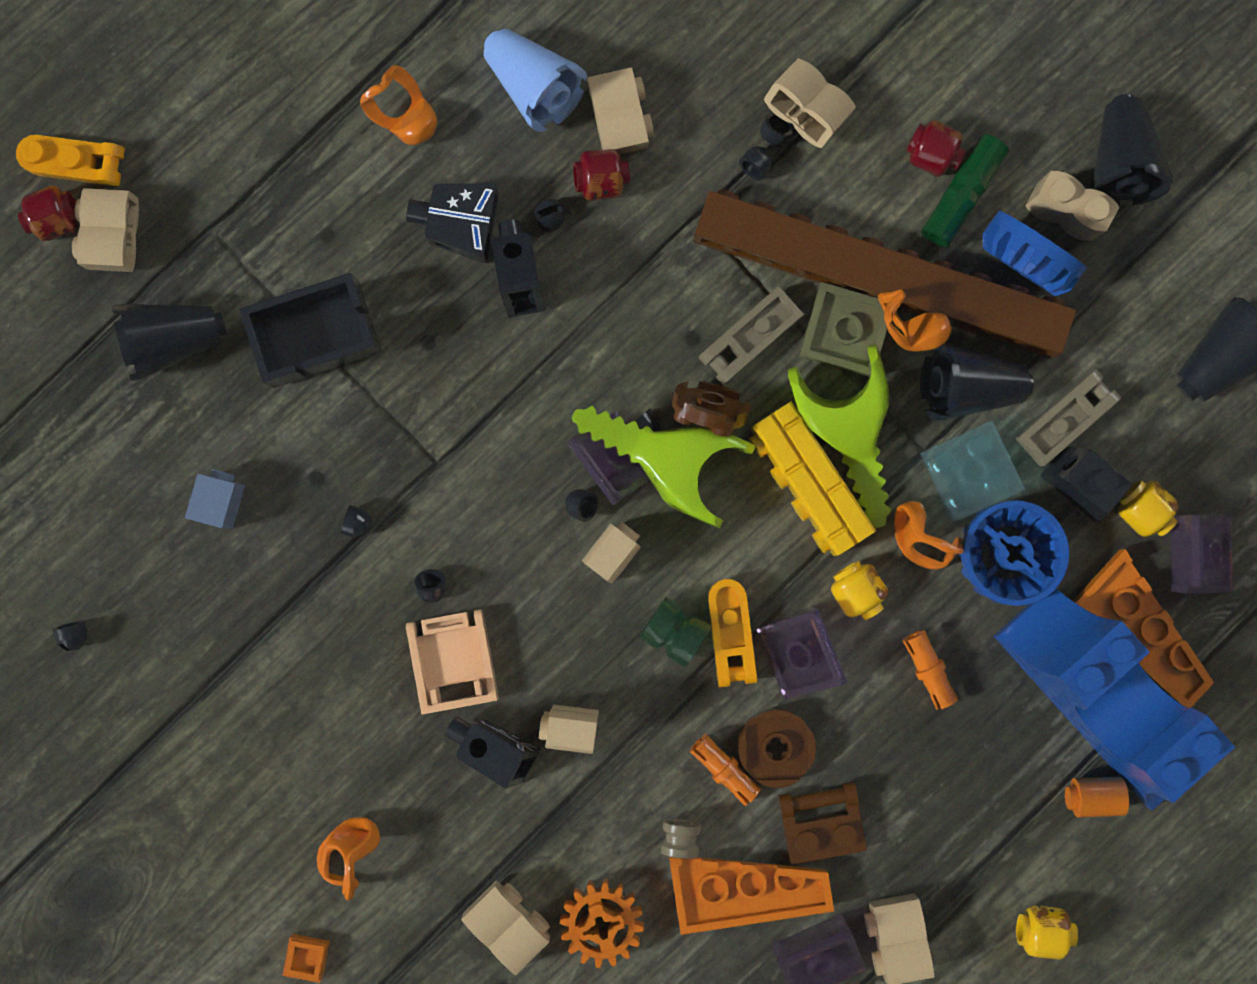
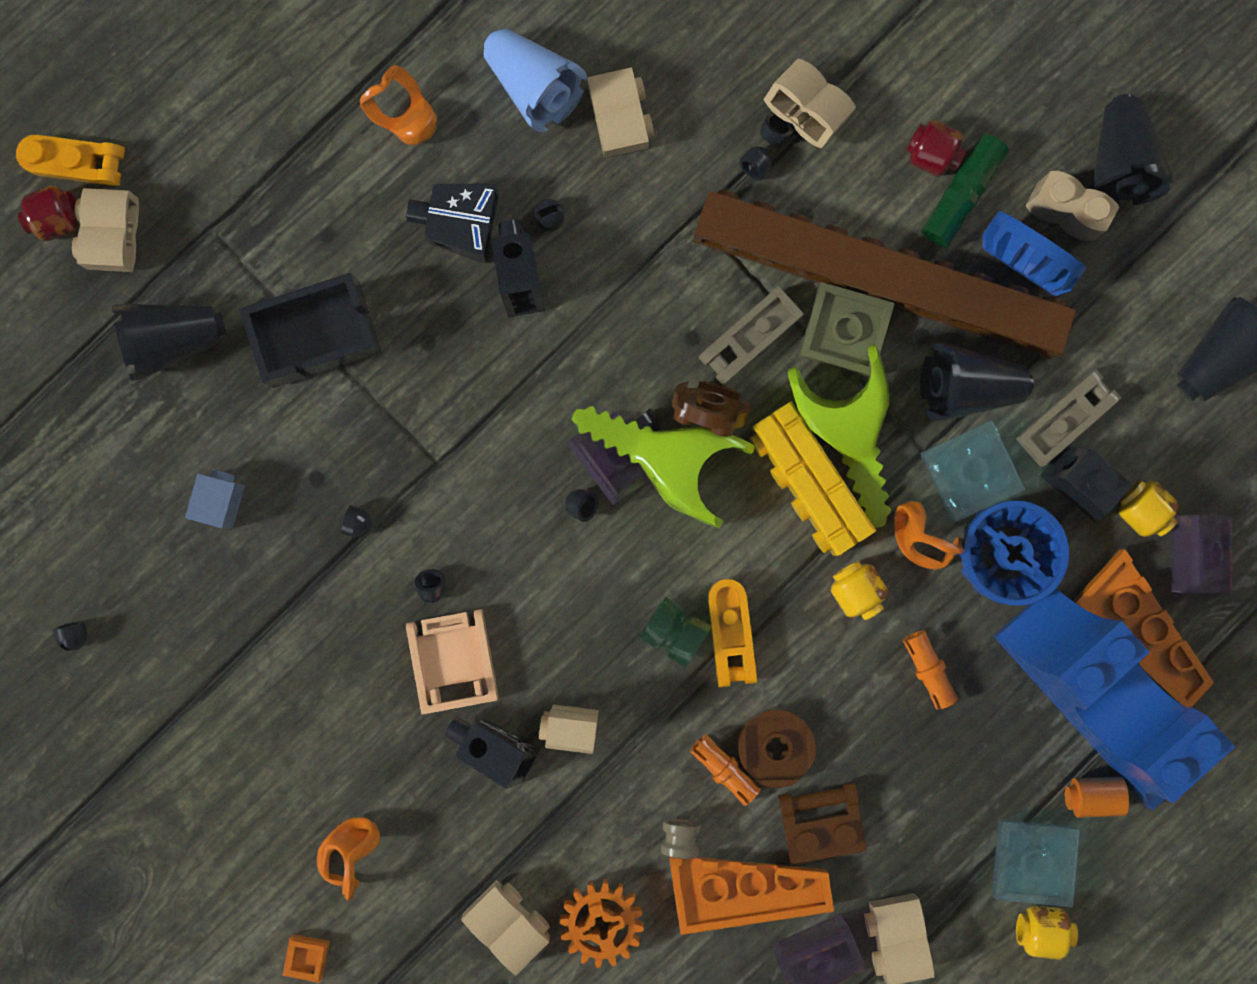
dark red head [573,149,630,201] -> none
tan brick [581,522,641,584] -> none
clear purple slope [757,607,847,700] -> none
orange piece [878,289,952,352] -> none
none -> clear light blue plate [992,819,1080,907]

